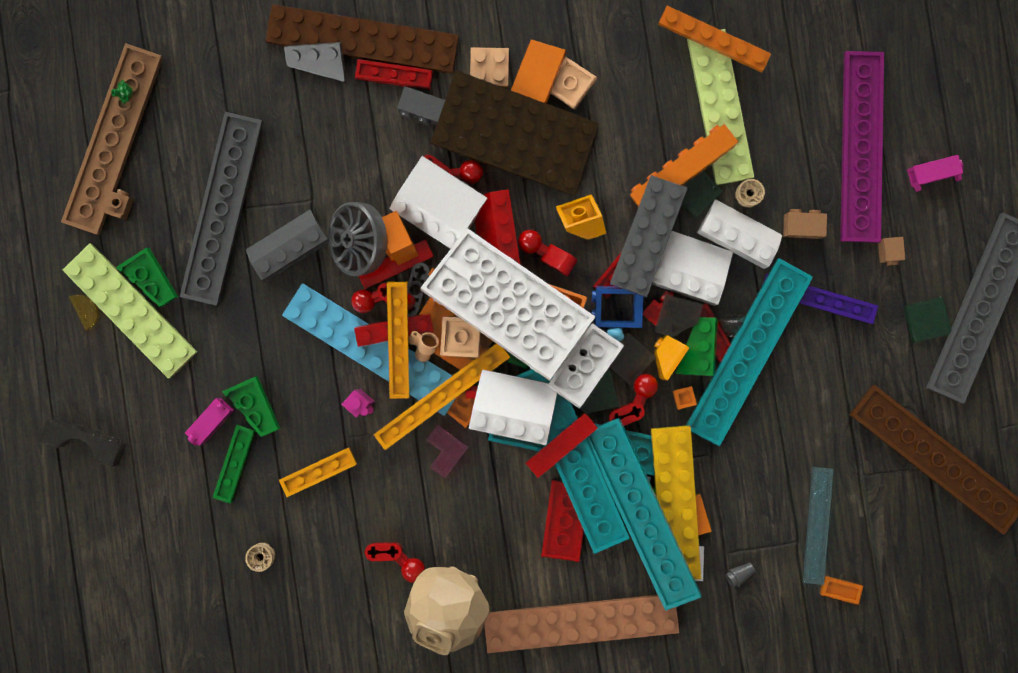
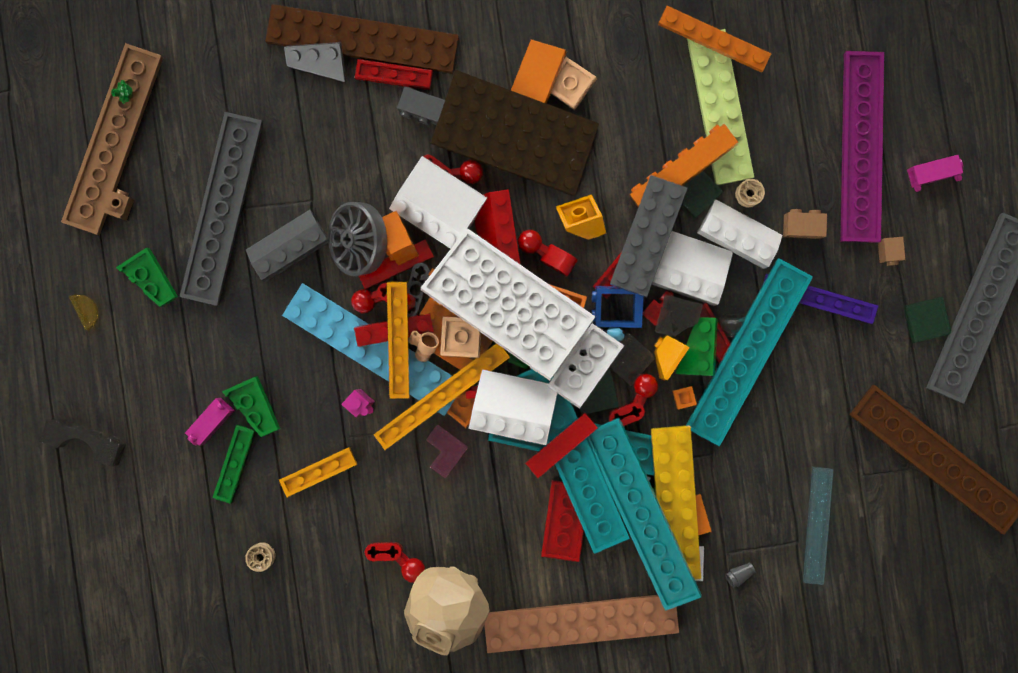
yellowish green plate [63,243,197,379] -> none
light nougat plate [470,48,509,88] -> none
orange tile [820,575,863,605] -> none

